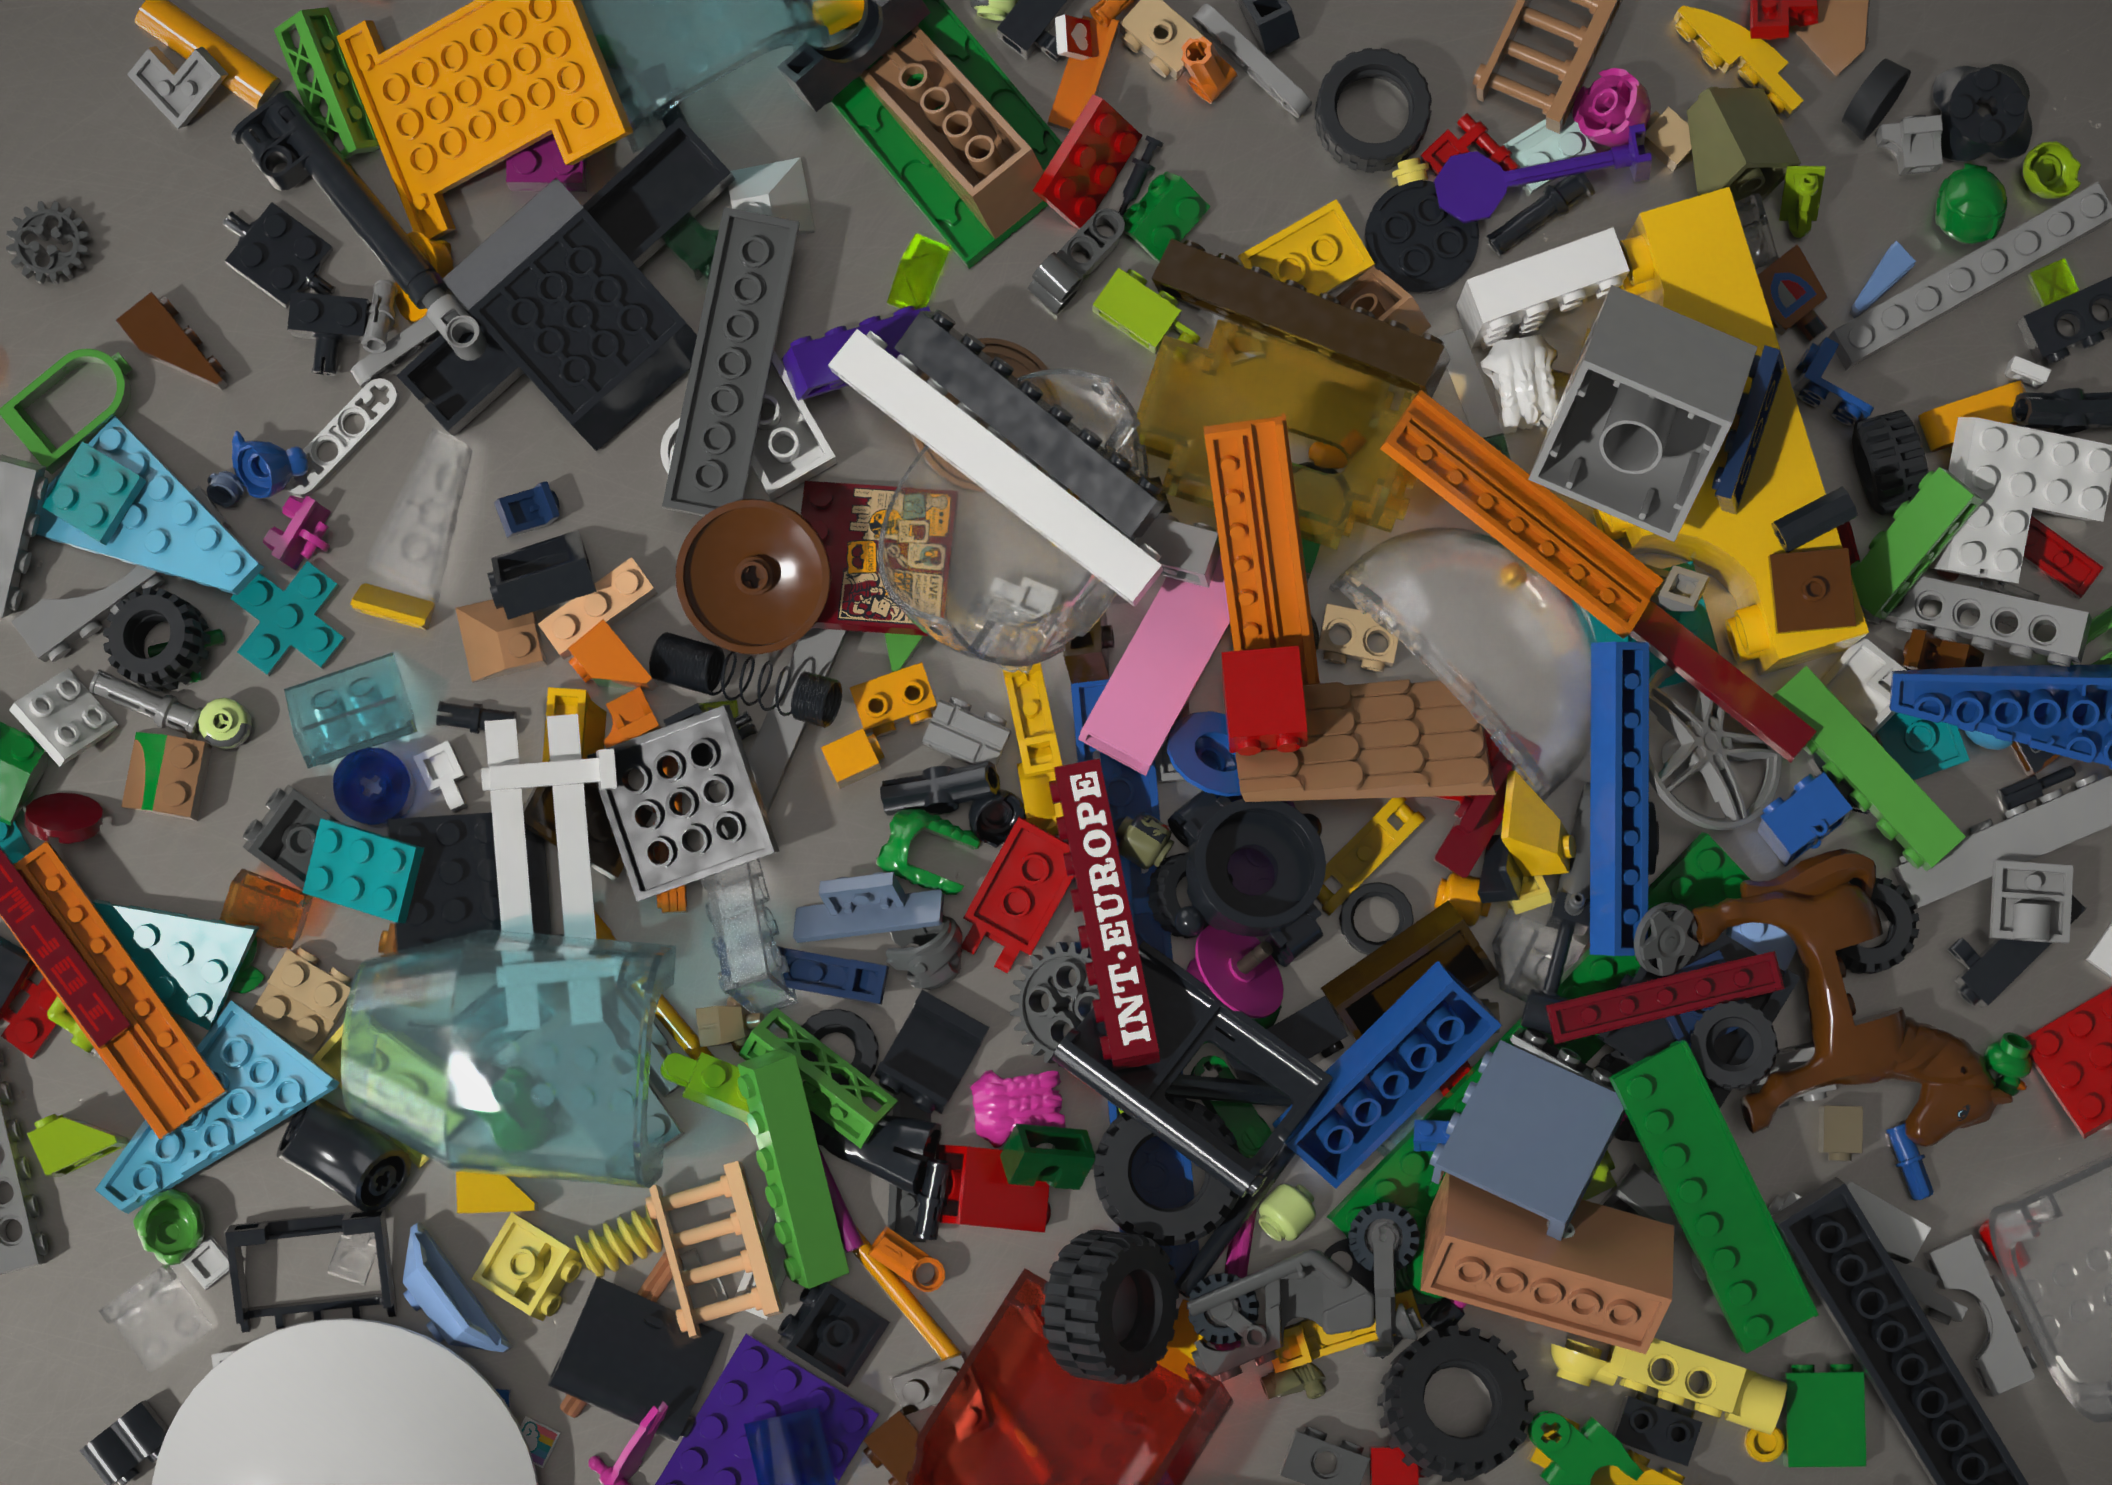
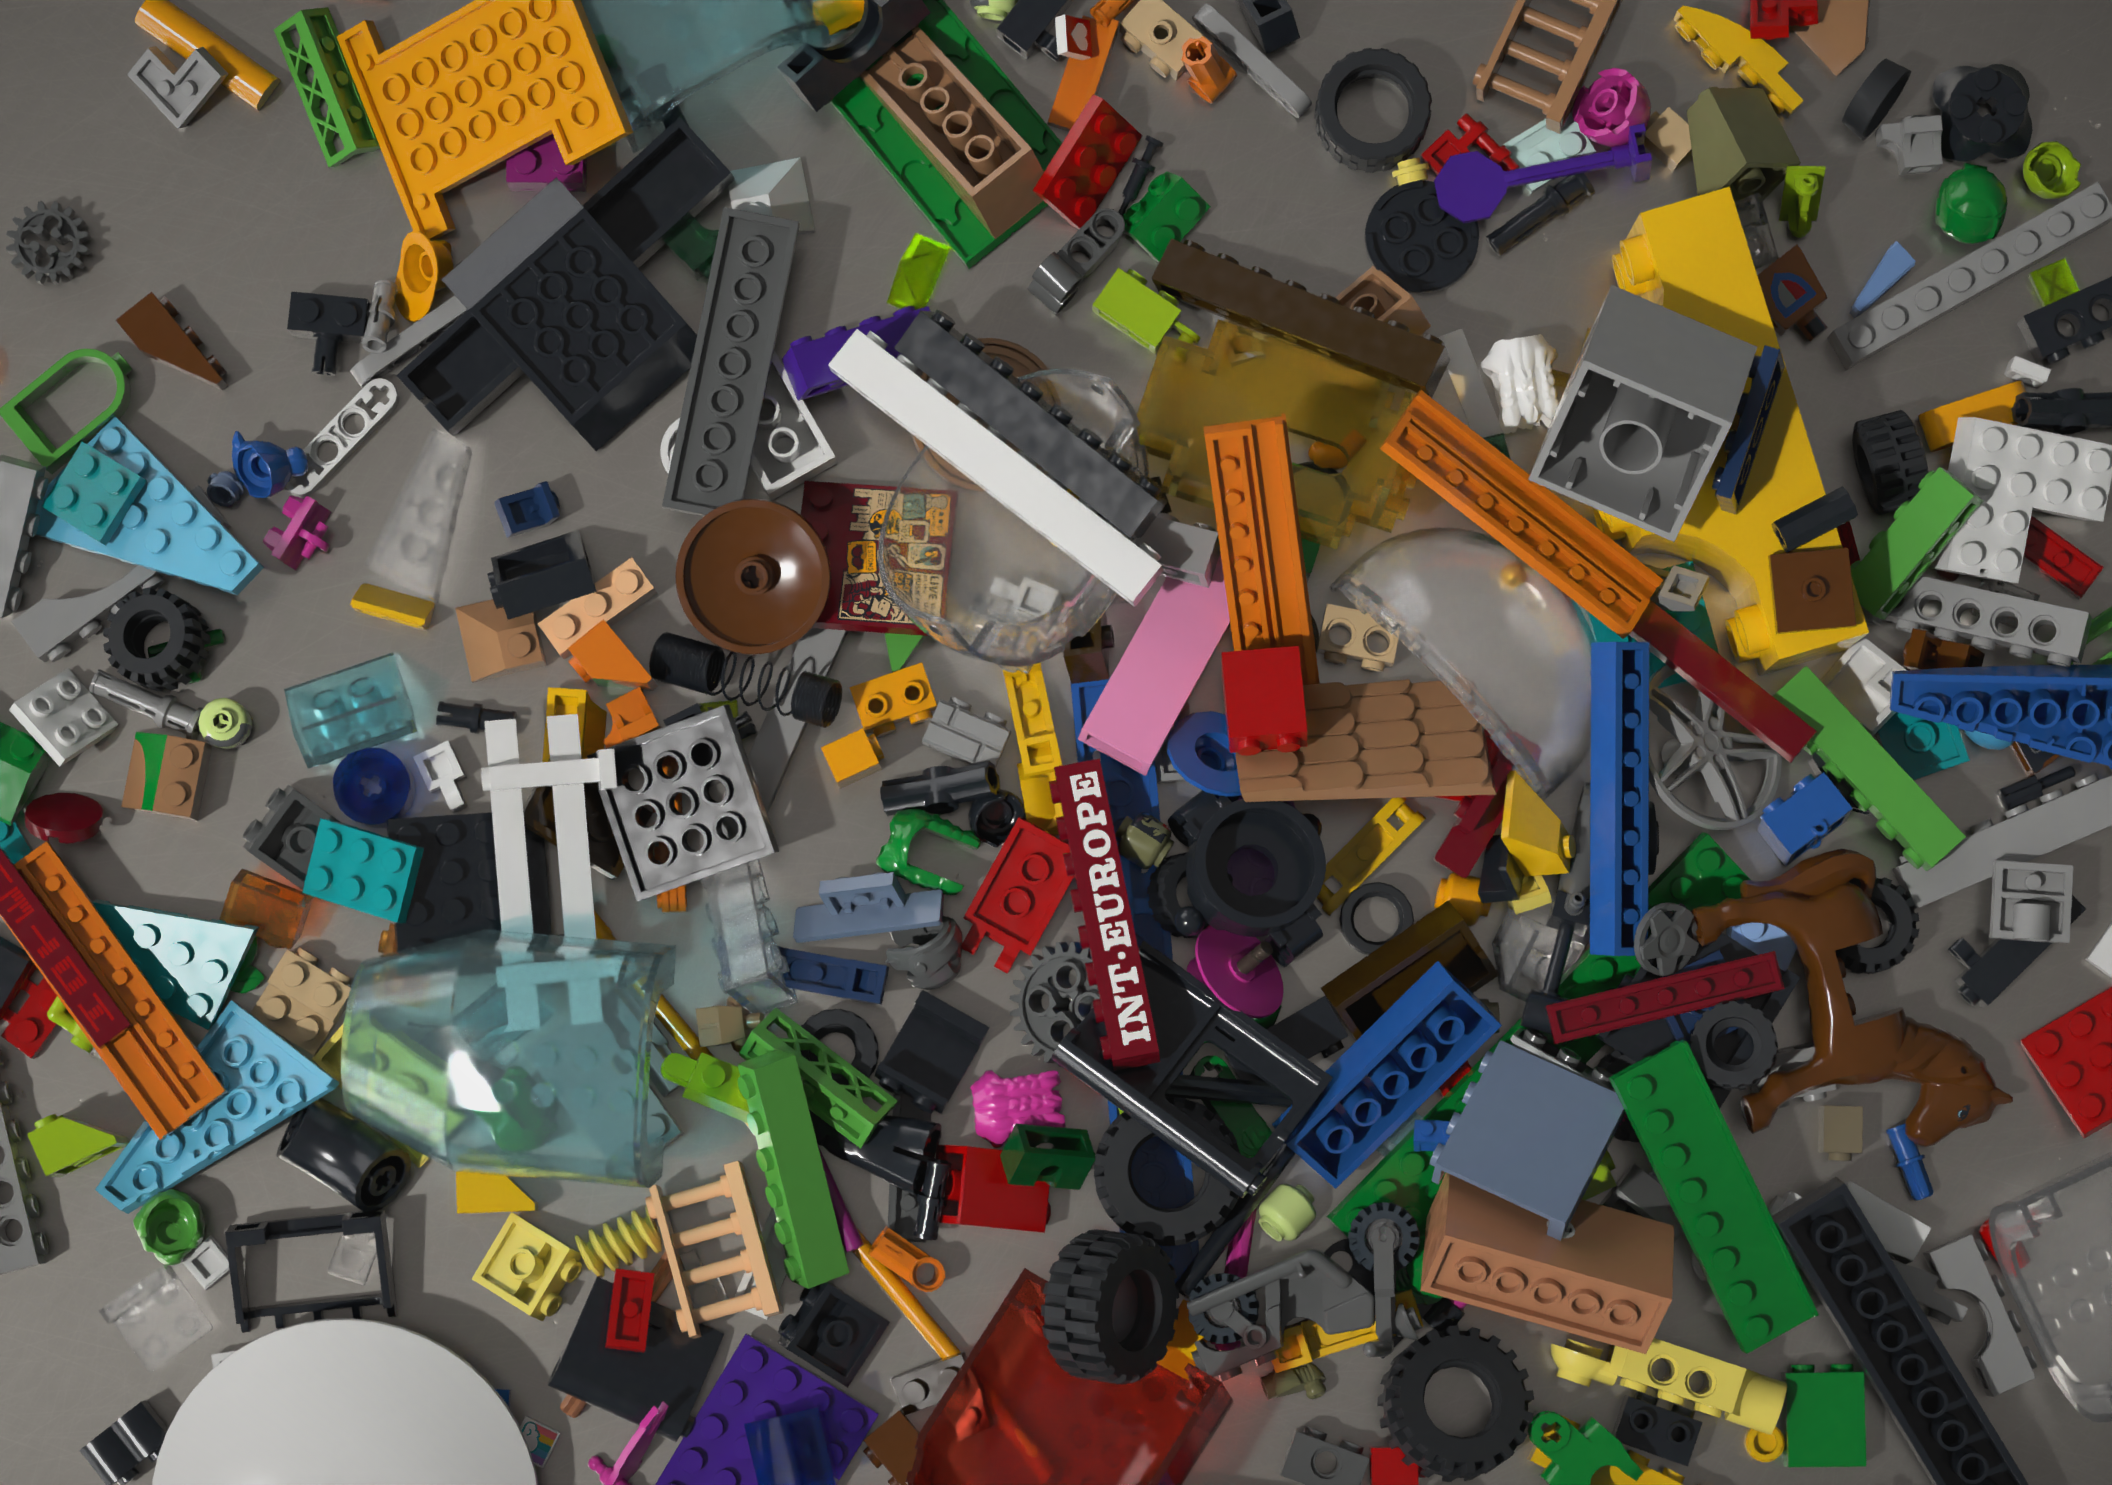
black plate [223,202,336,309] -> none
teal plate [230,561,346,676] -> none
black piece [231,91,487,361] -> none
light blue wedge [402,1223,513,1352] -> none
yellow plate [1238,199,1375,296] -> none
white piece [1456,227,1630,351] -> none
blue bracket [1793,337,1874,426] -> none
green animal [1983,1032,2033,1097] -> none
none -> red plate [605,1268,655,1353]

